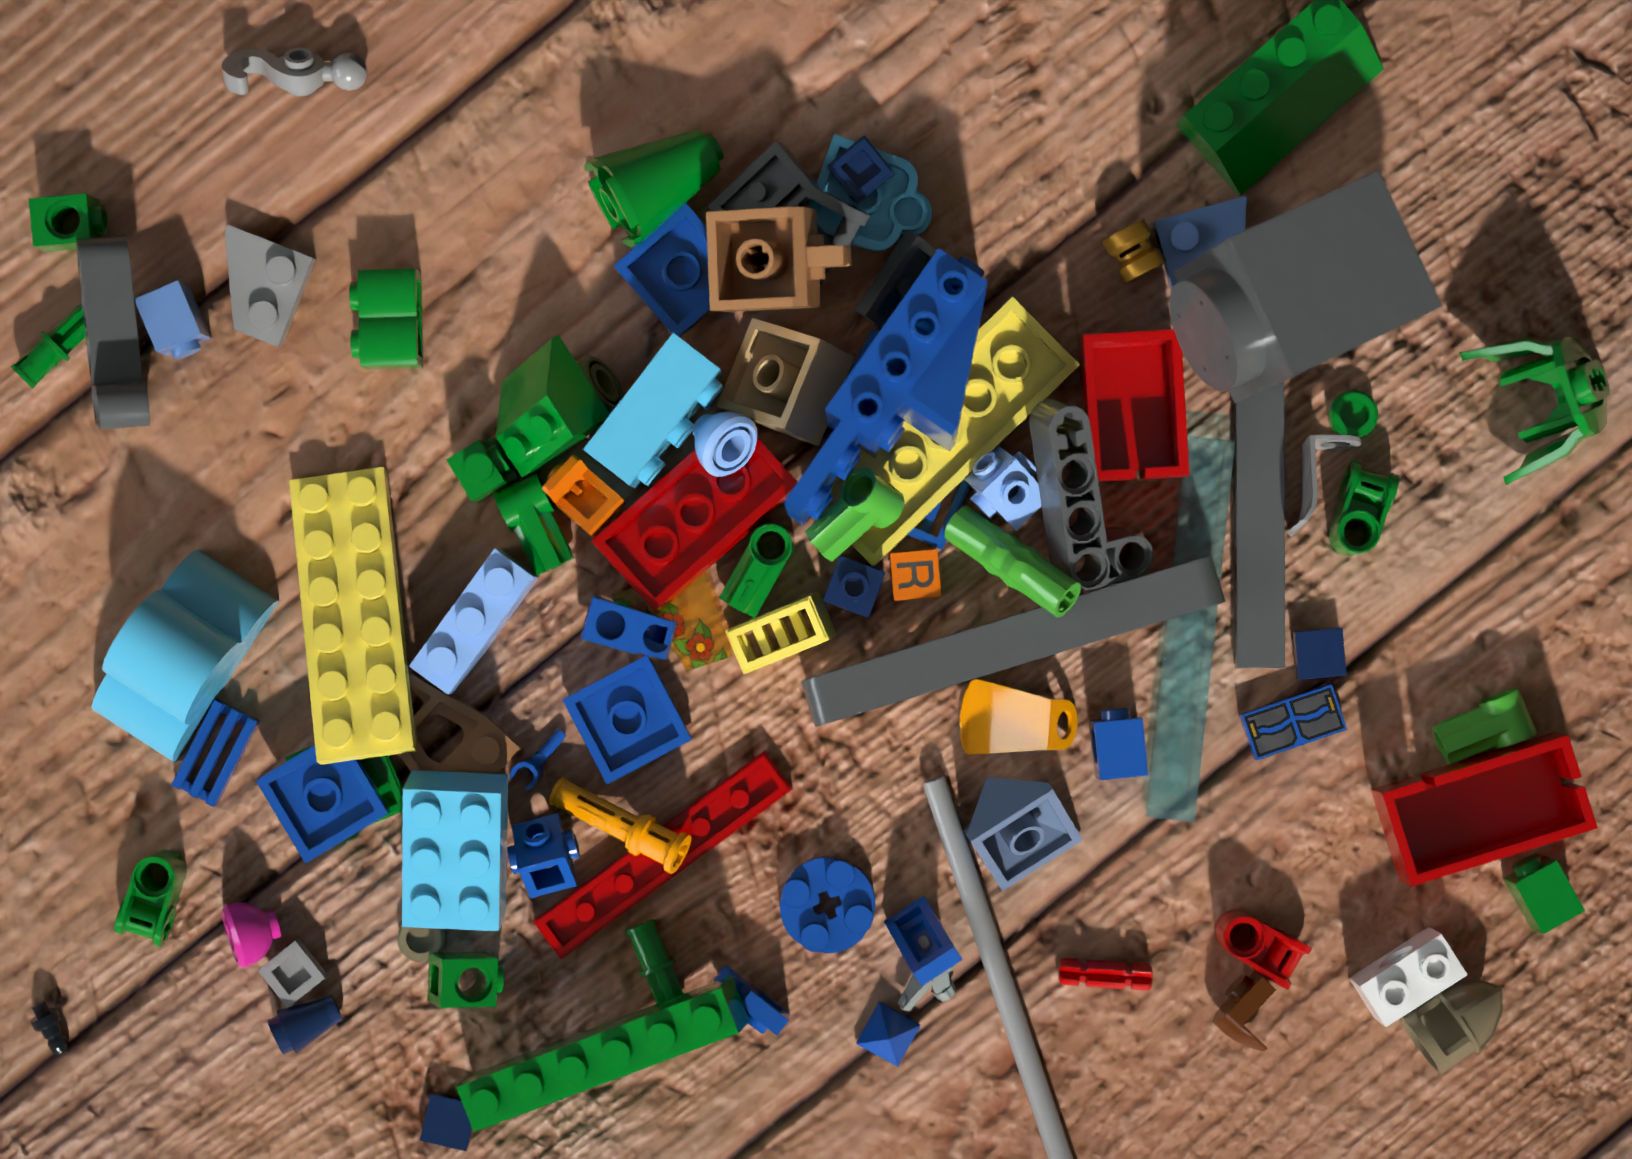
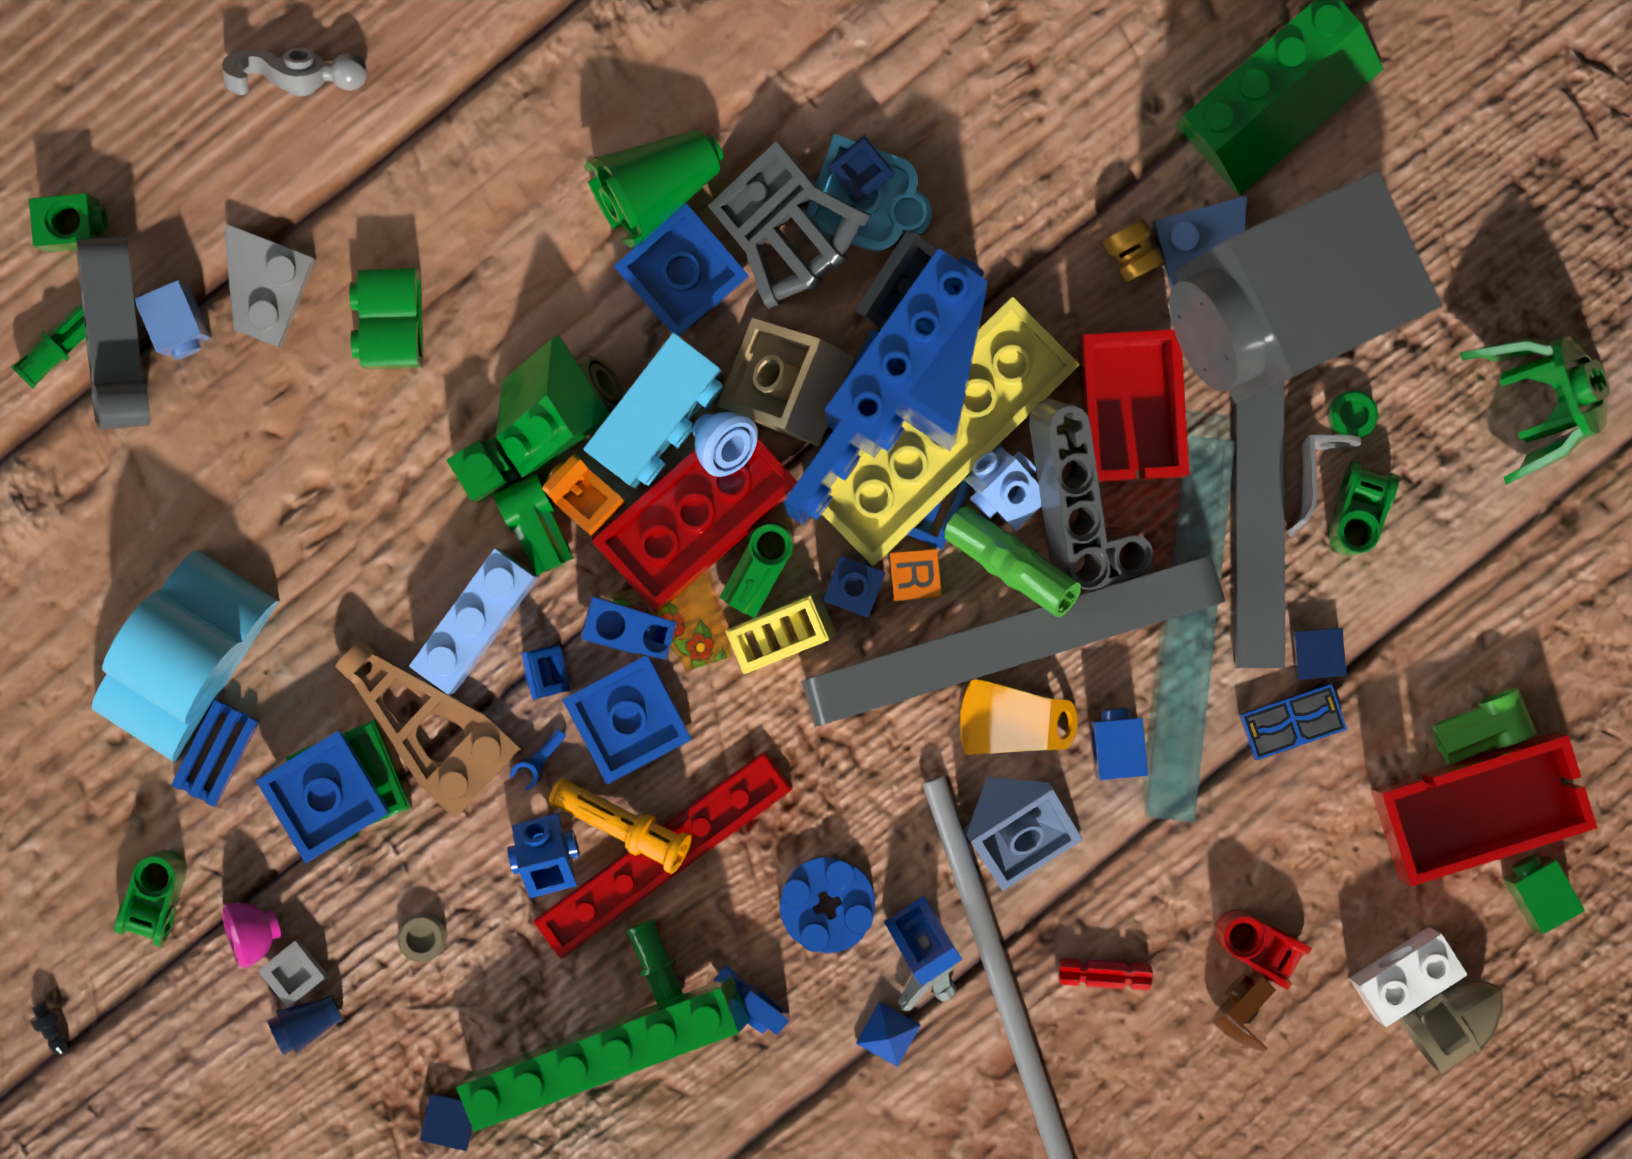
light yellow plate [289,467,417,765] -> none
medium azure brick [402,770,508,931] -> none
green brick [427,952,504,1008] -> none
medium nougat hinge [706,207,852,312] -> none
bright green piece [805,467,905,562] -> none
none -> blue slope [521,644,571,700]

